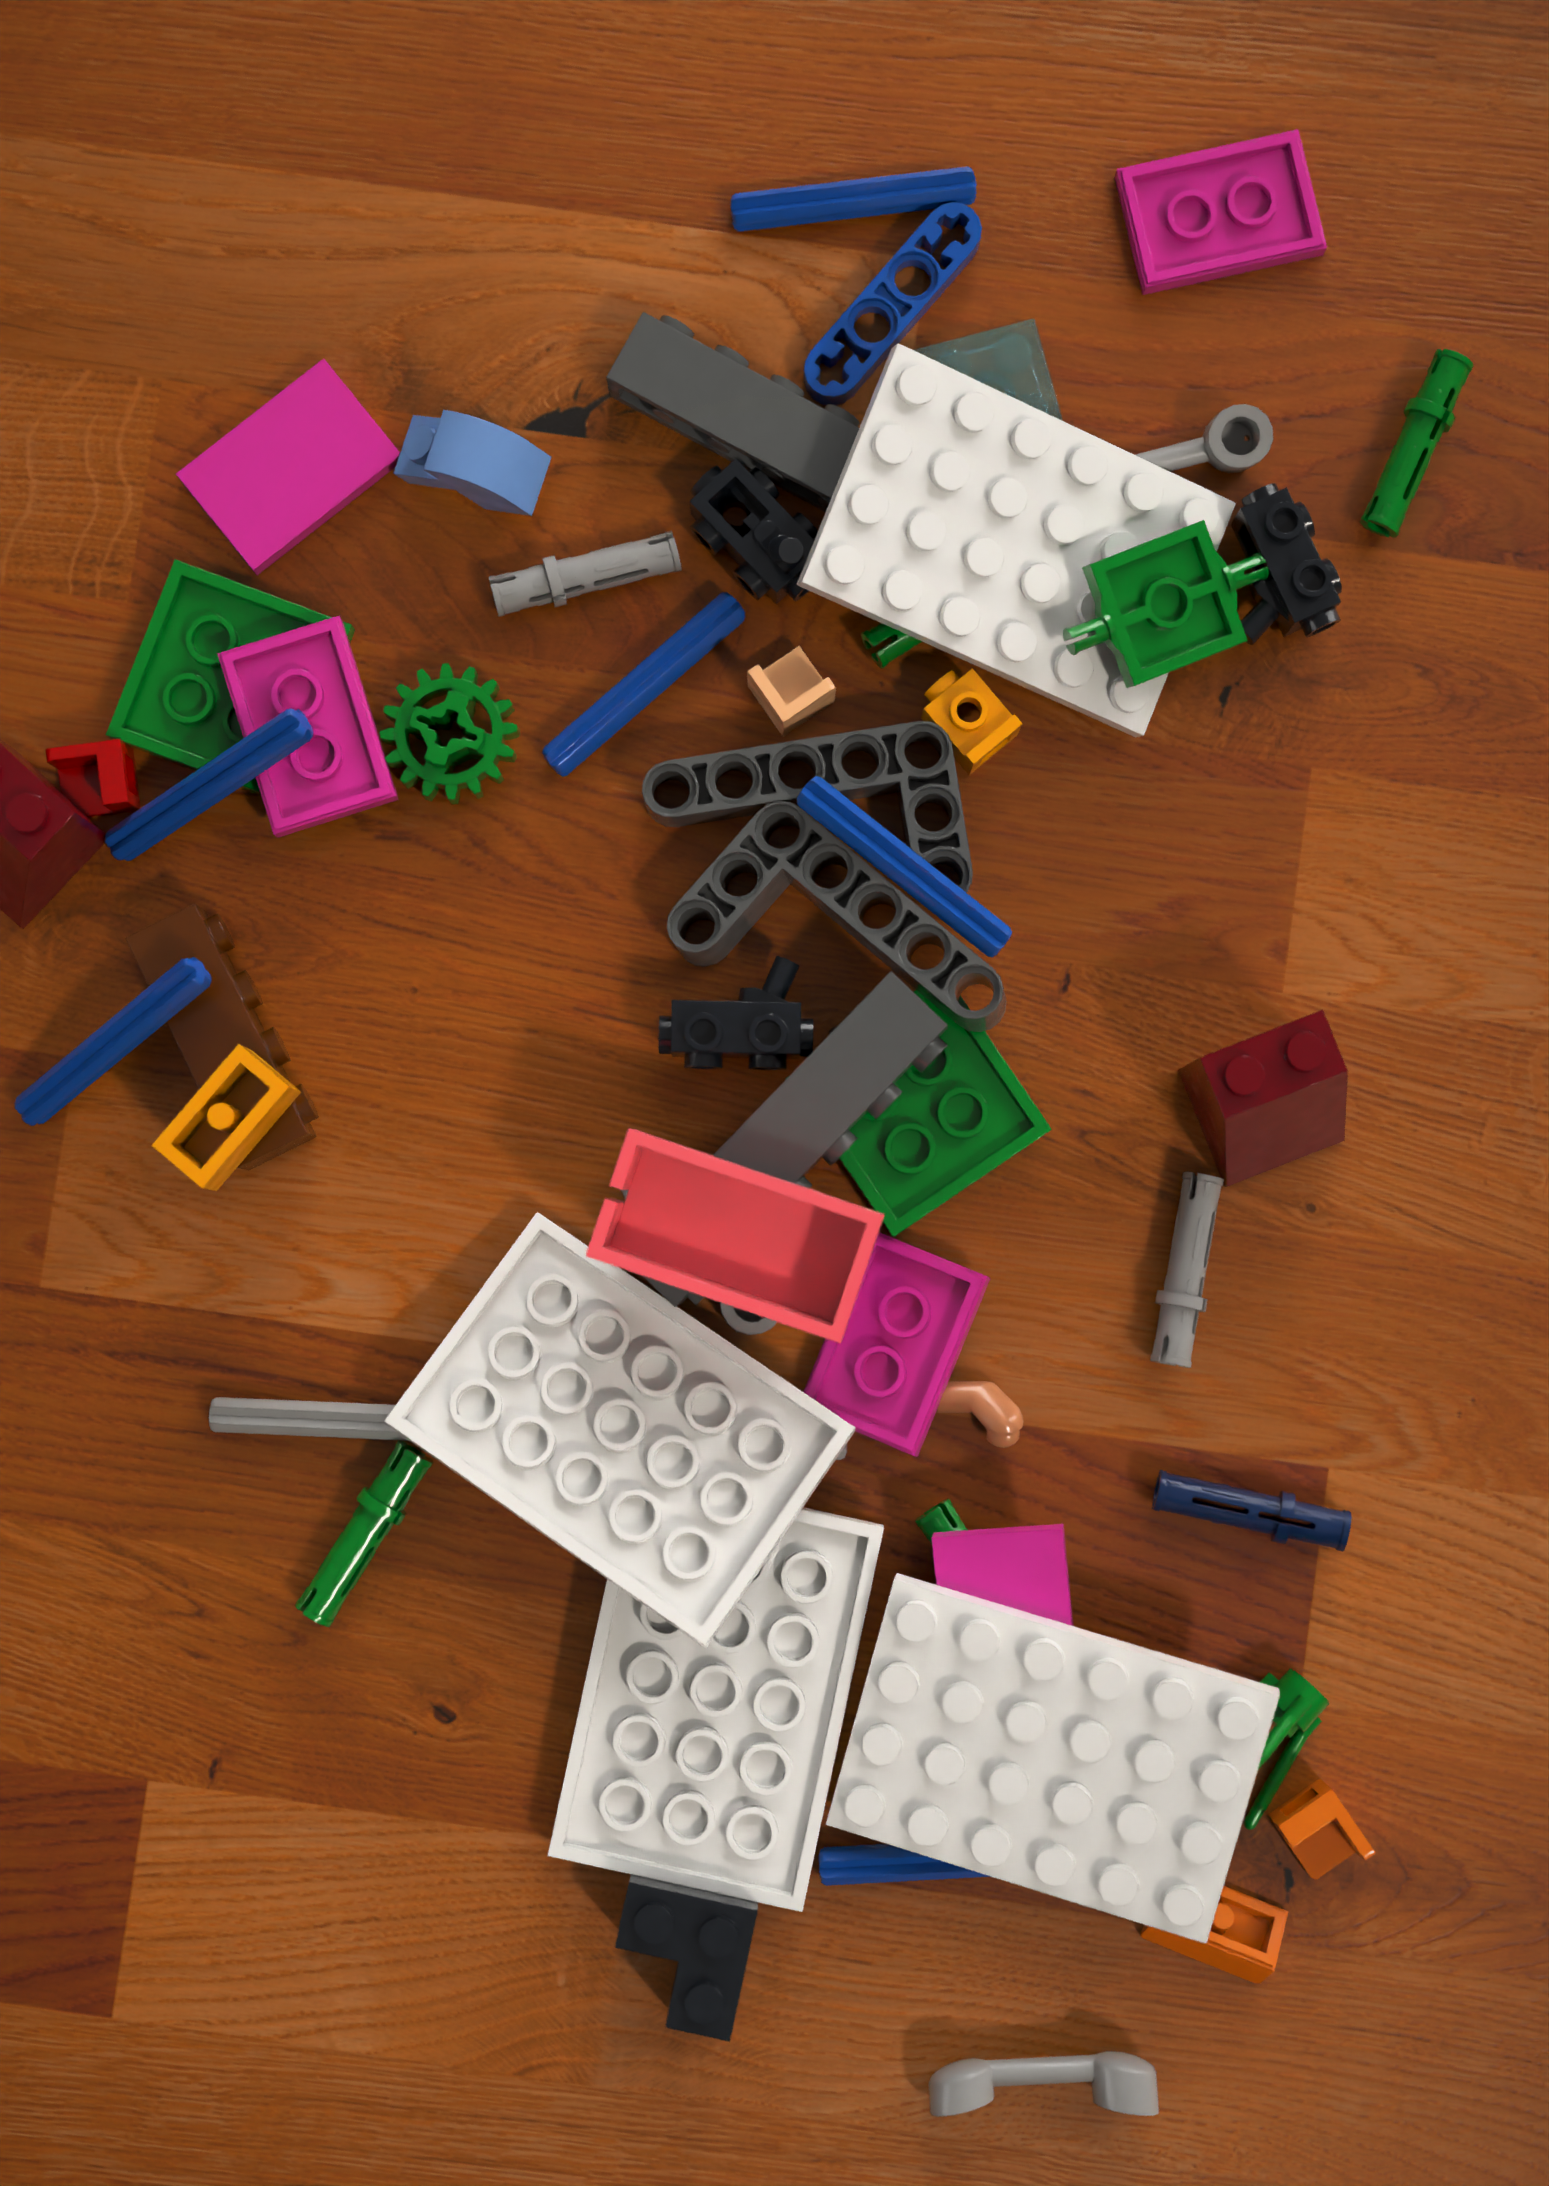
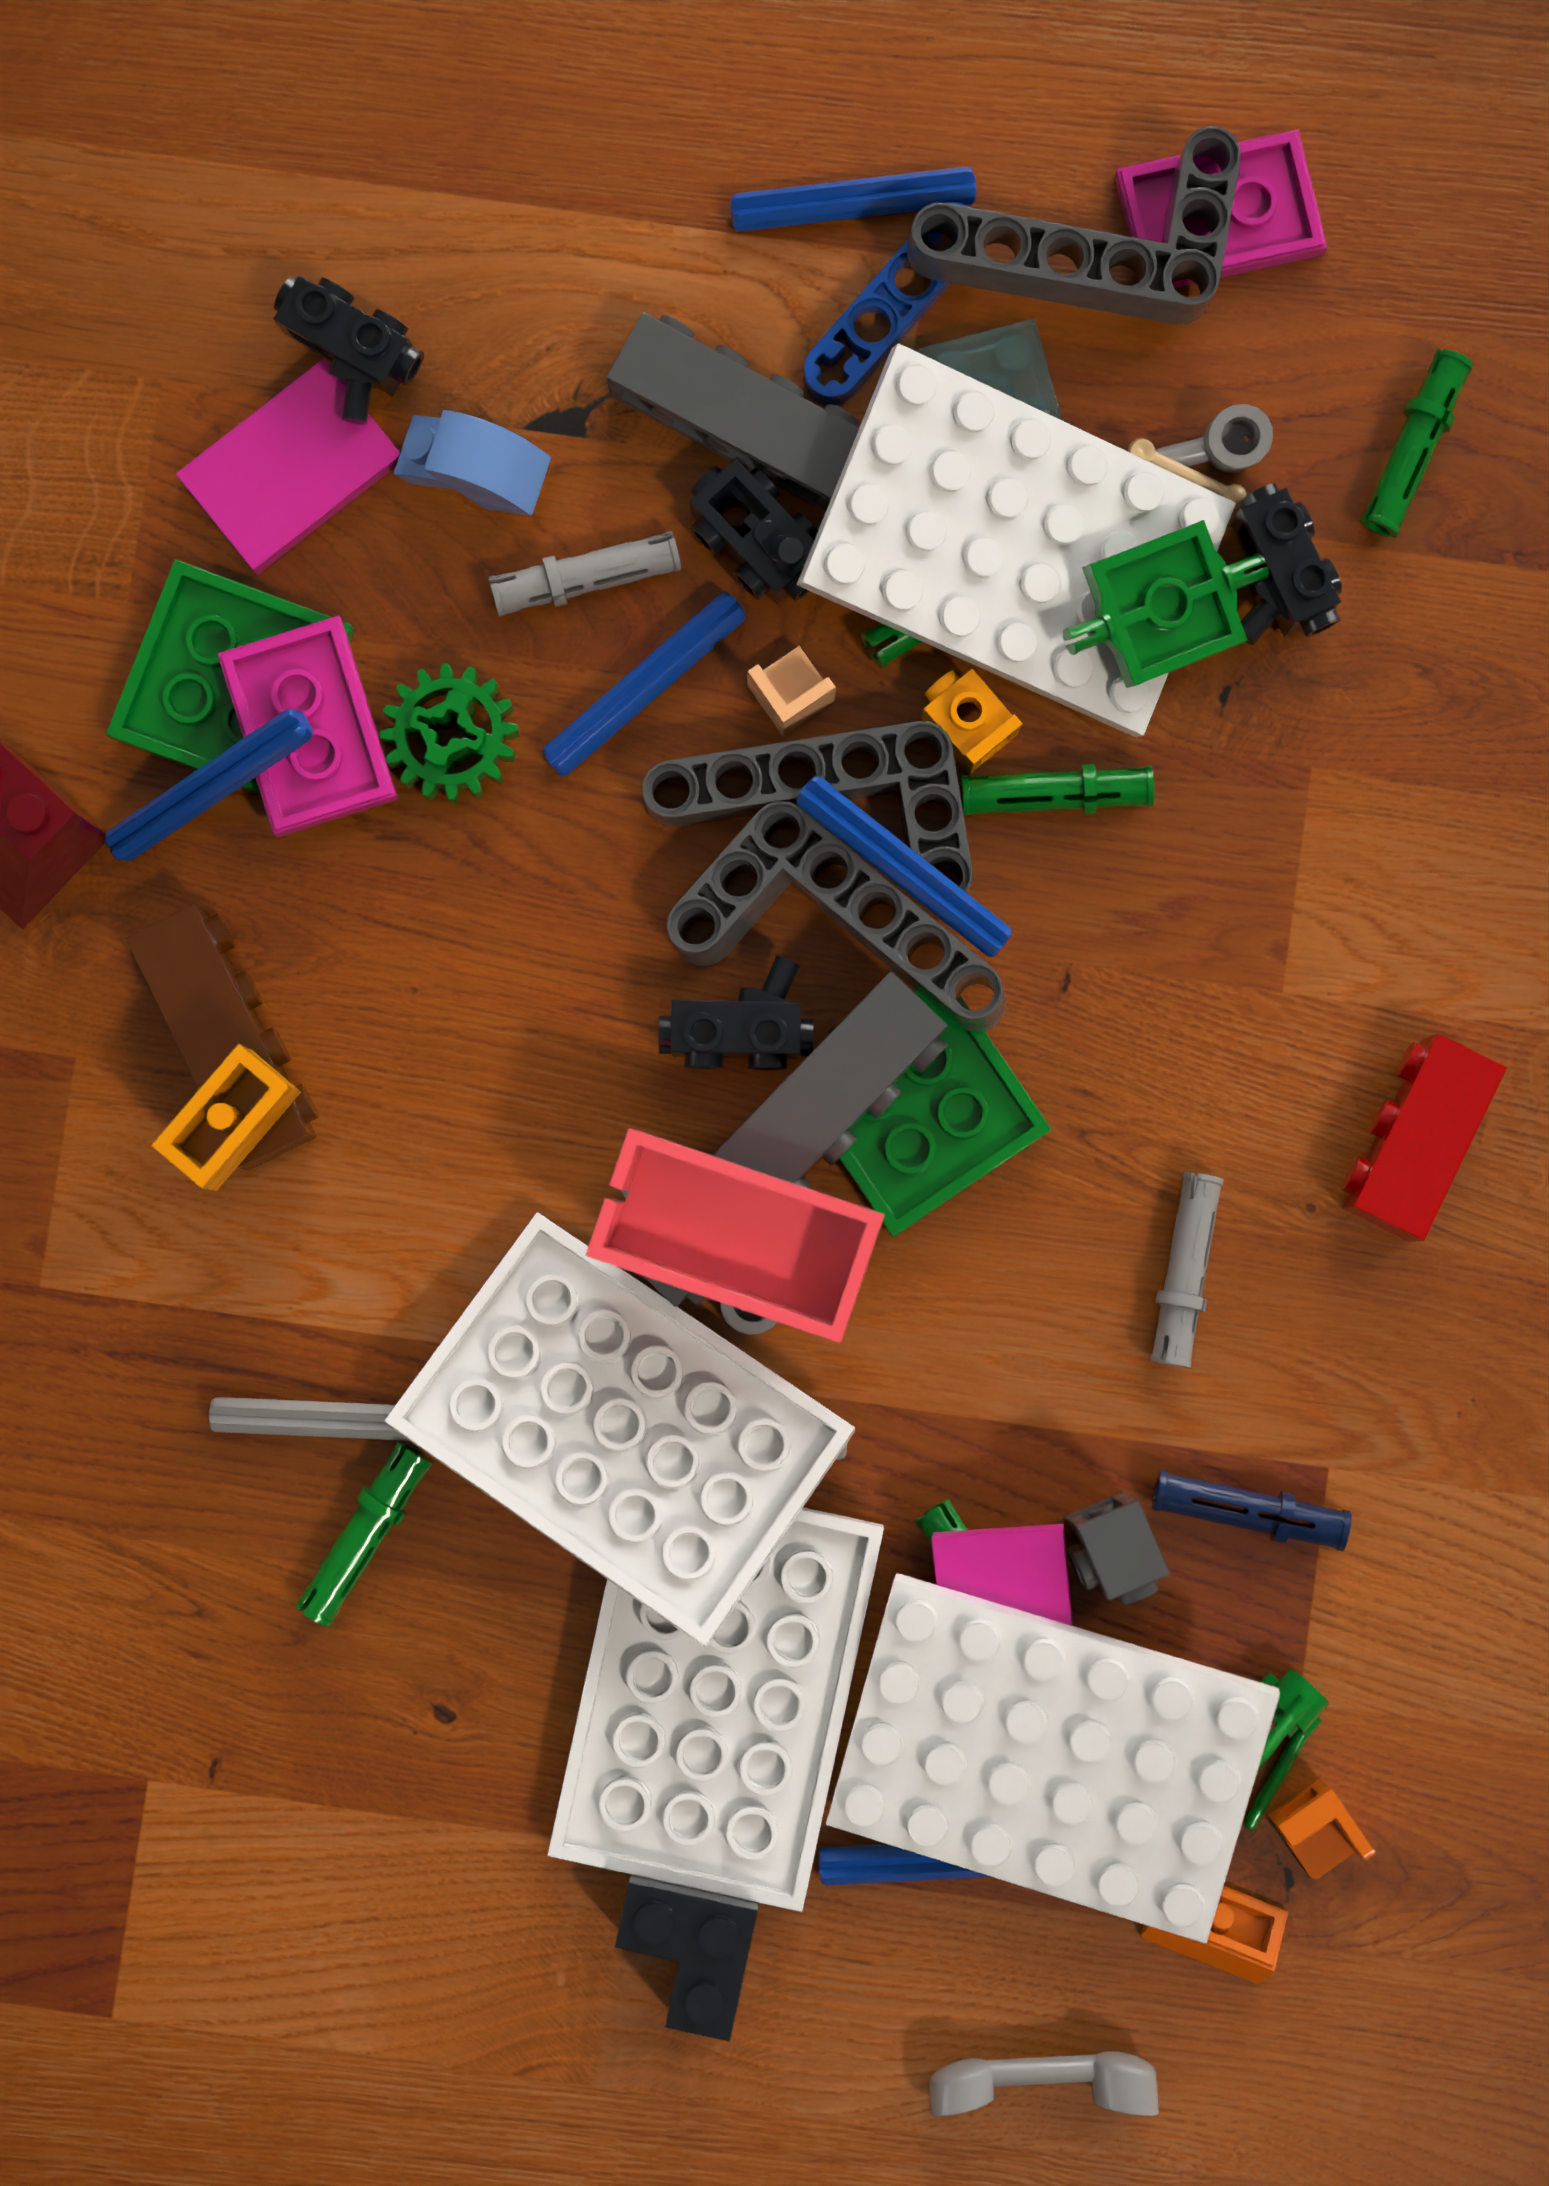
blue axle [14,957,212,1126] -> none
red panel [45,739,141,817] -> none
dark pink tile [803,1233,991,1457] -> none
nougat arm [937,1381,1024,1448] -> none
dark red slope [1178,1010,1348,1187] -> none
none -> black brick [273,275,424,424]
none -> dark grey beam [907,126,1241,325]
none -> green pin [961,763,1154,816]
none -> dark grey brick [1064,1492,1170,1605]
none -> tan hinge [1128,438,1247,509]
none -> red brick [1341,1033,1507,1242]

